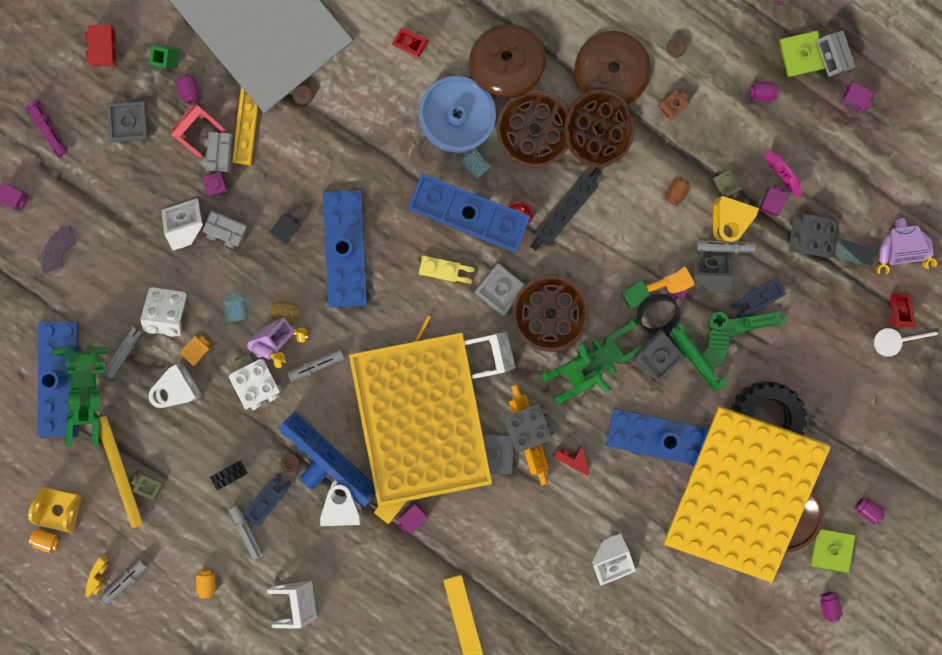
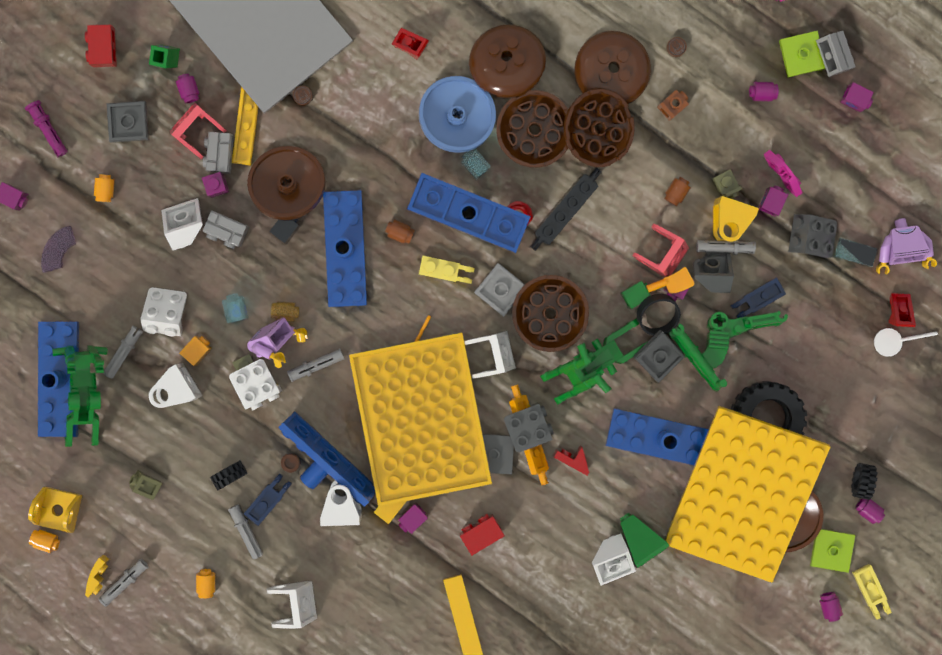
yellow tile [99,416,143,528] -> none
none -> light orange brick [94,174,115,202]
none -> reddish brown dish [247,146,325,220]
none -> dark orange brick [385,219,415,244]
none -> red brick [460,514,505,556]
none -> green slope [620,513,669,568]
none -> coral hose [632,223,689,278]
none -> black tyre [851,463,878,500]
none -> light yellow hinge [852,564,891,620]

